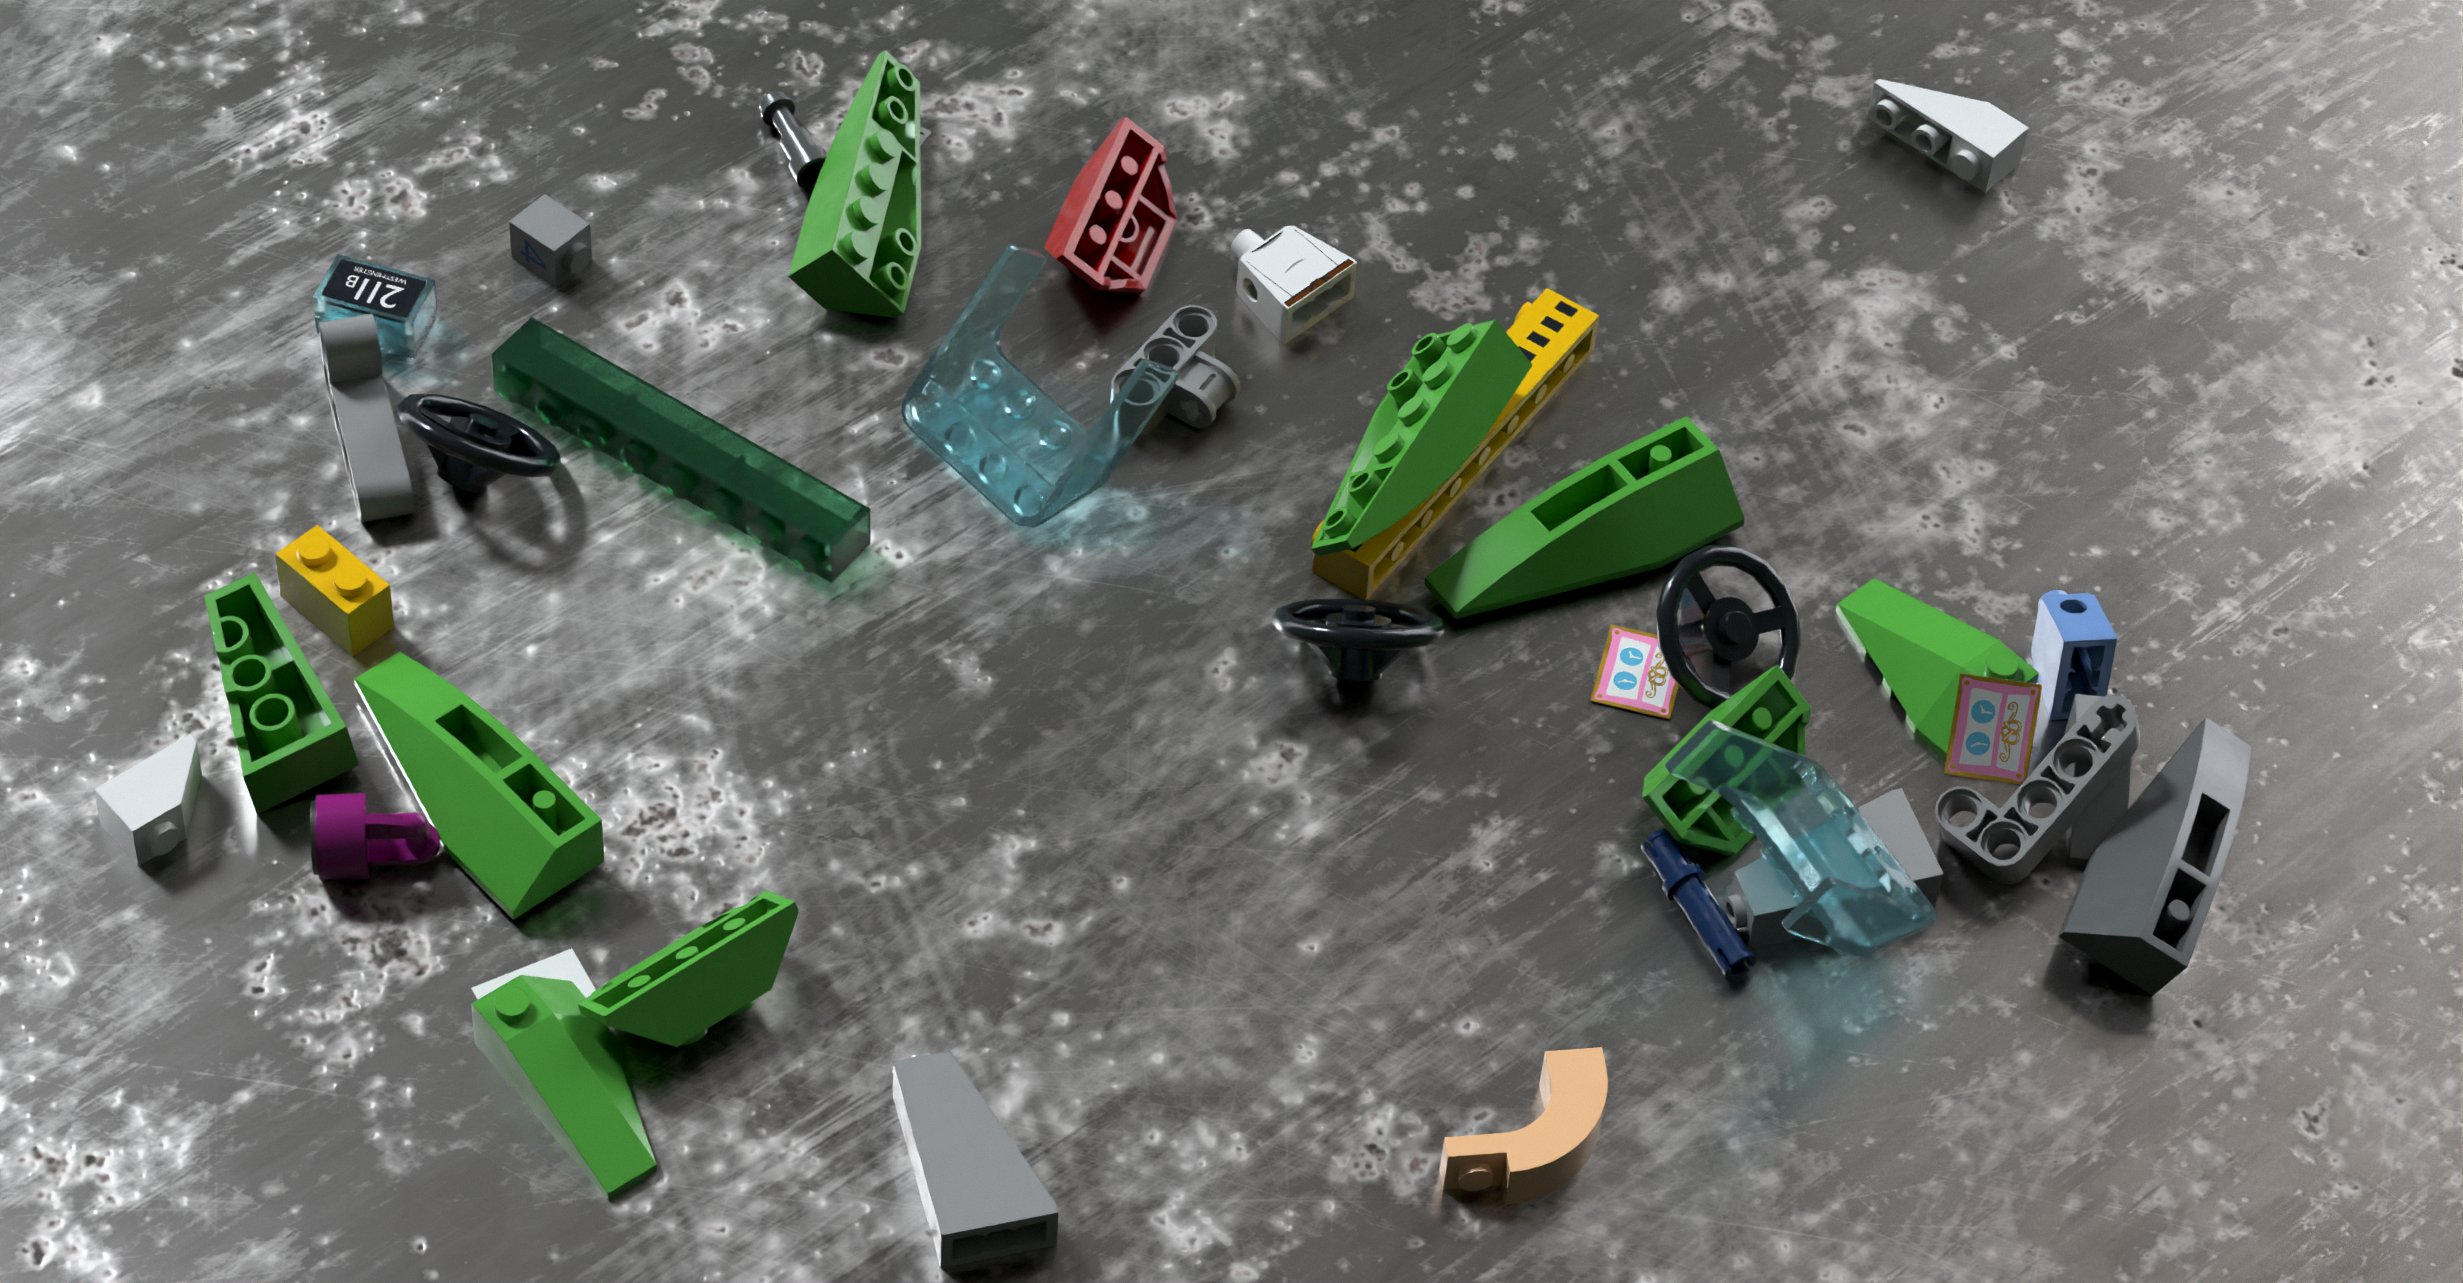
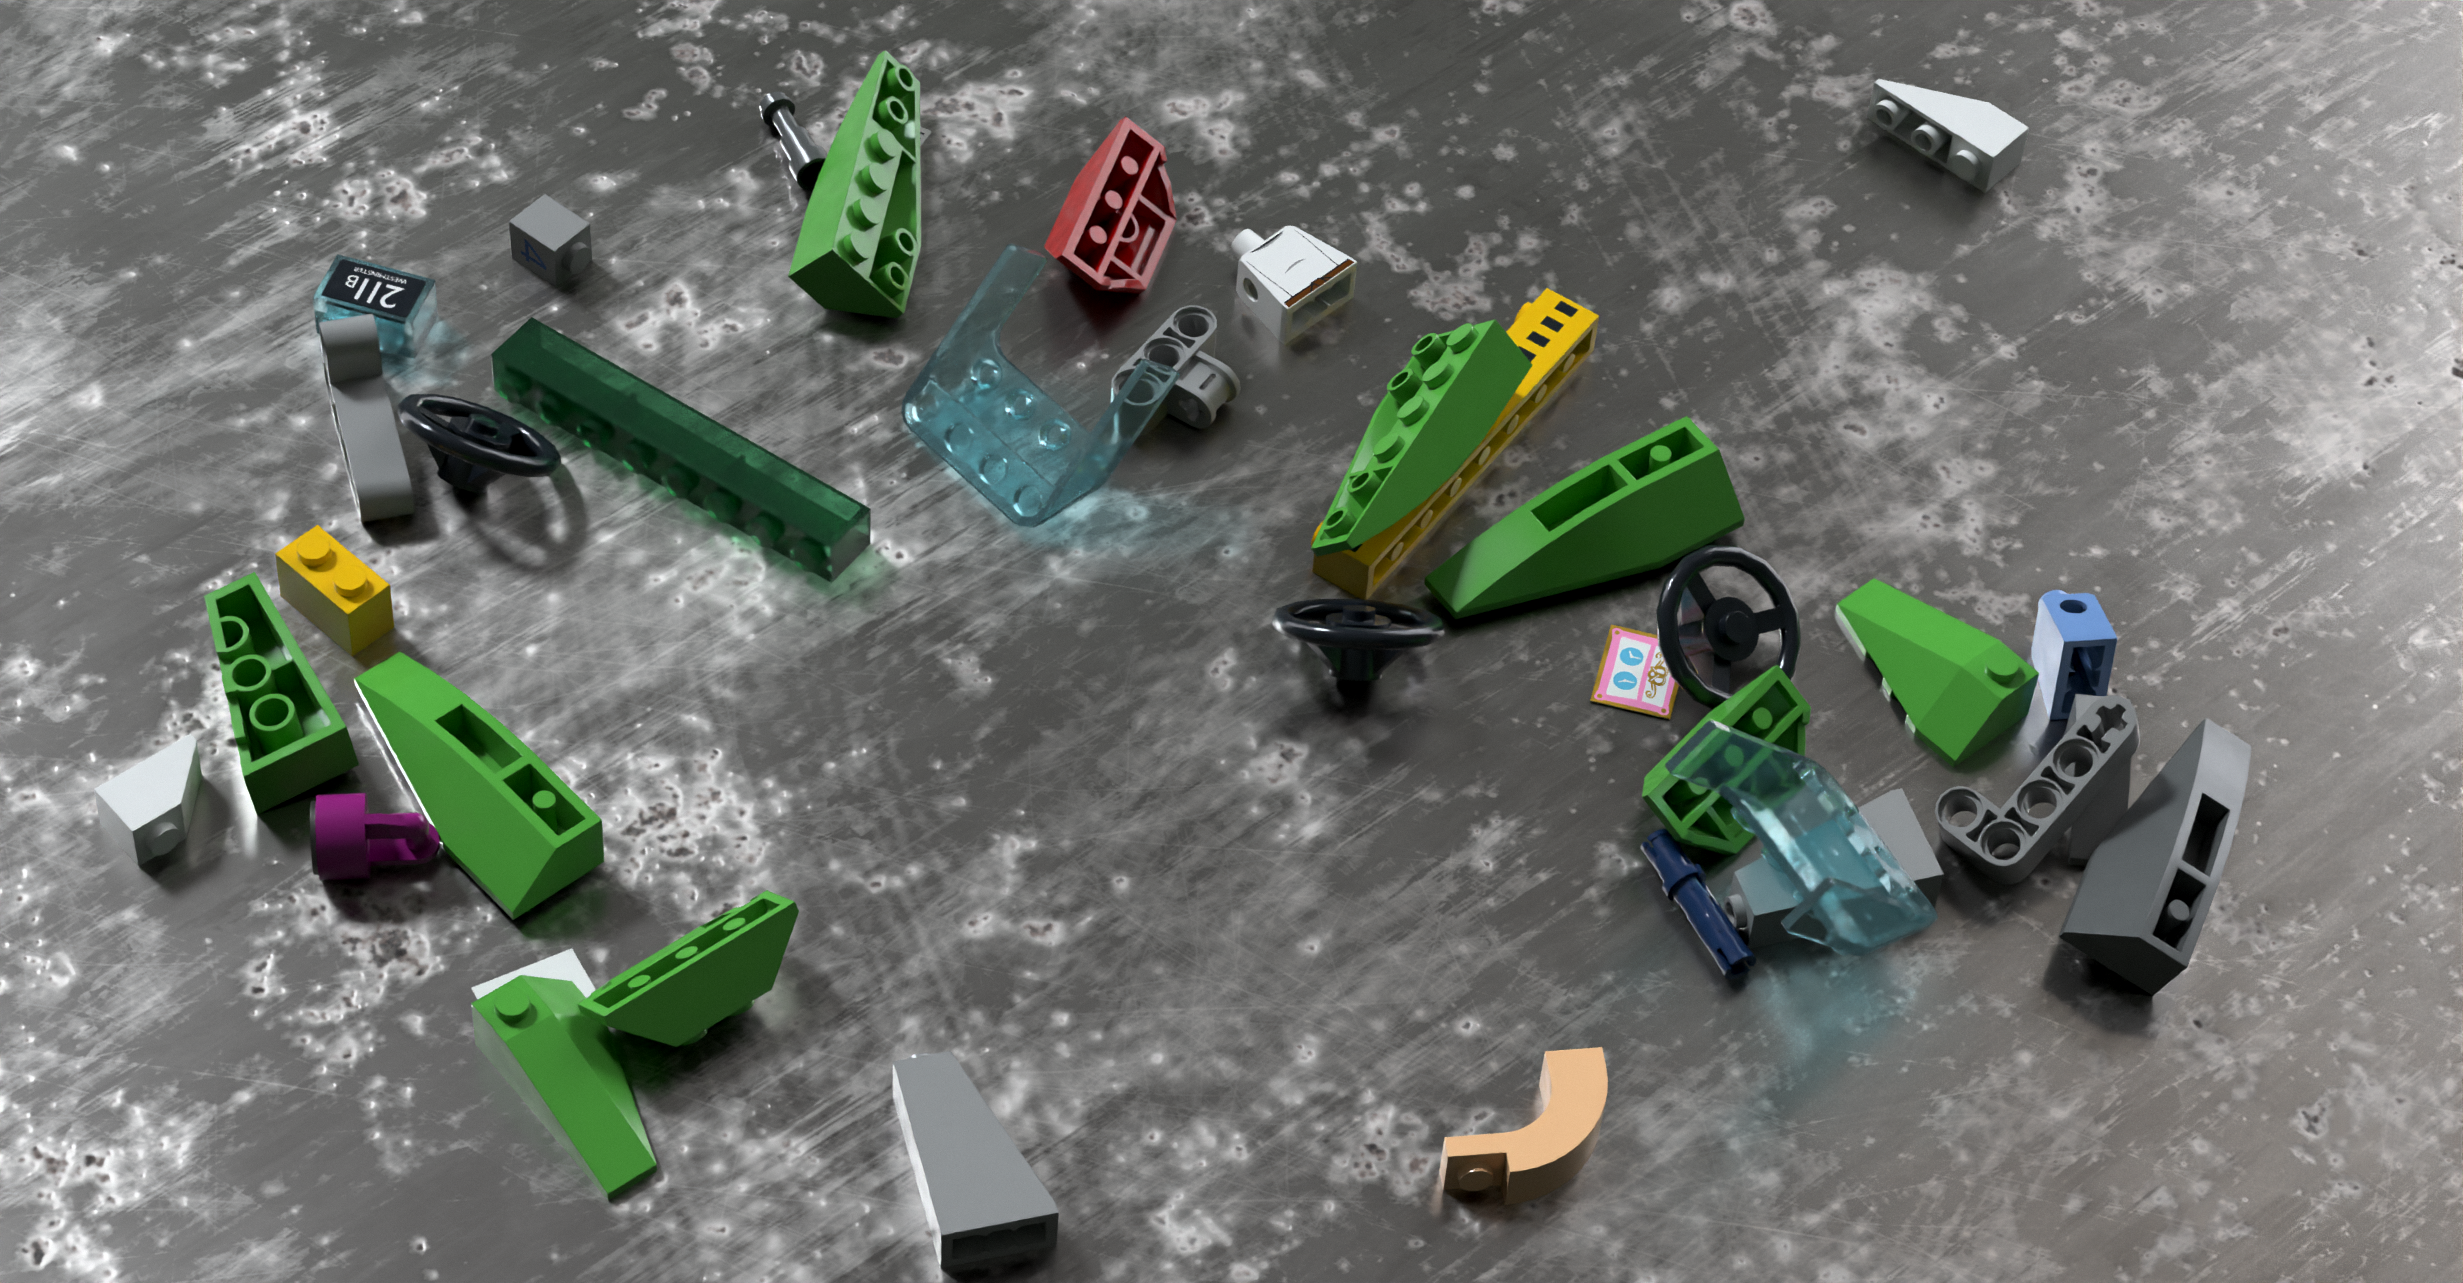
sticker [1944,673,2042,785] -> none

